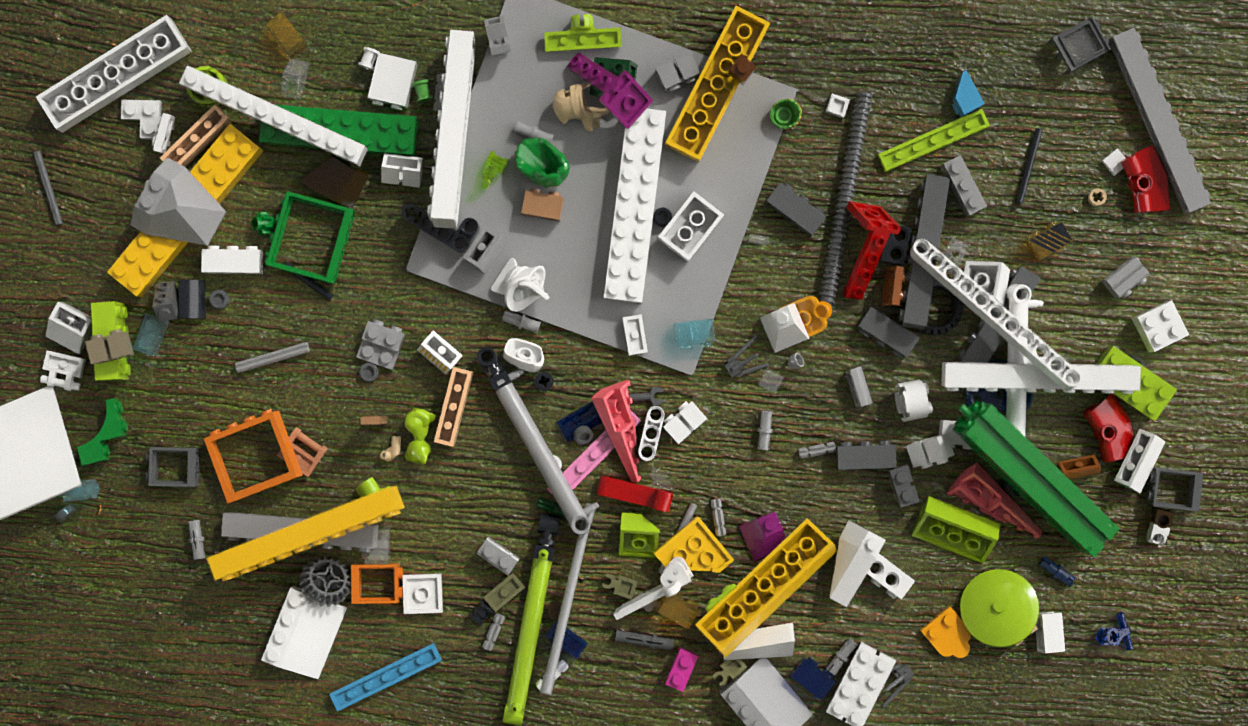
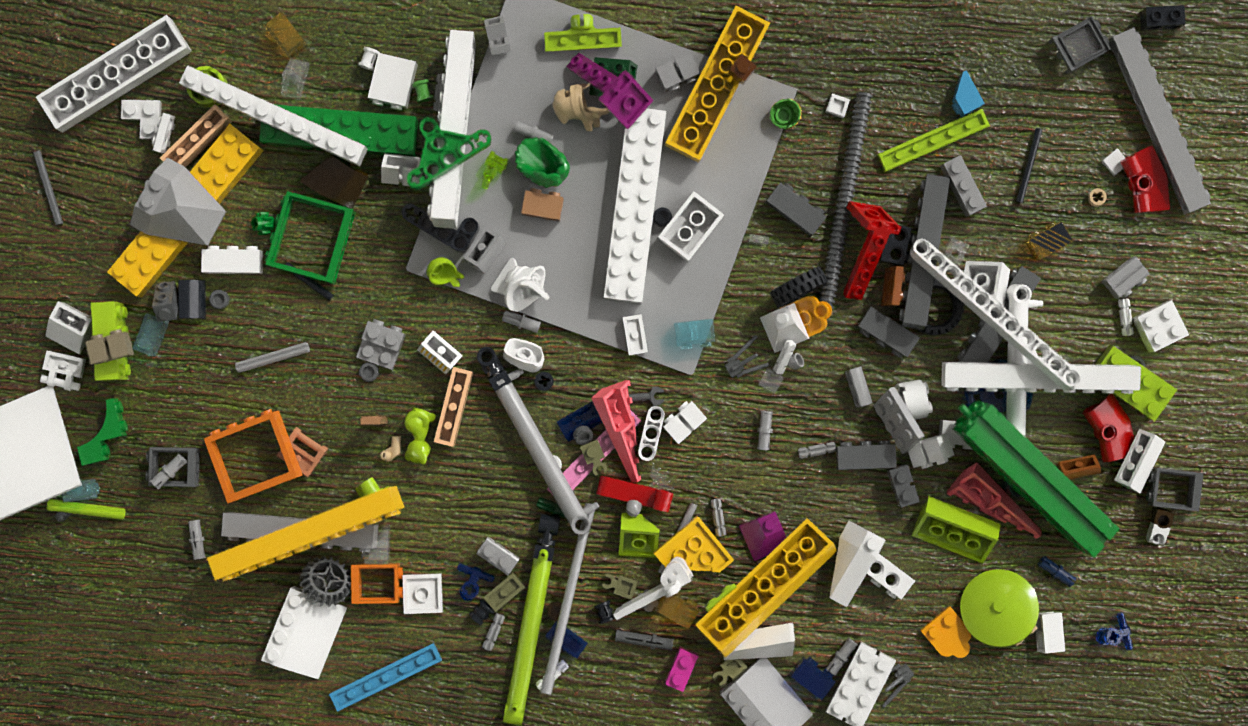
none -> lime axle [46,499,126,520]
none -> light grey pin [150,453,187,489]
none -> green beam [407,118,492,190]
none -> lime piece [426,257,465,287]
none -> clear blue piece [457,563,495,601]
none -> olive plate [580,439,607,476]
none -> black bush [594,600,615,624]
none -> light grey hinge [626,500,642,517]
none -> black tyre [770,266,828,308]
none -> white axle [773,340,796,375]
none -> light grey plate [873,387,924,454]
none -> white axle [1118,298,1134,336]
none -> black brick [1140,5,1185,31]

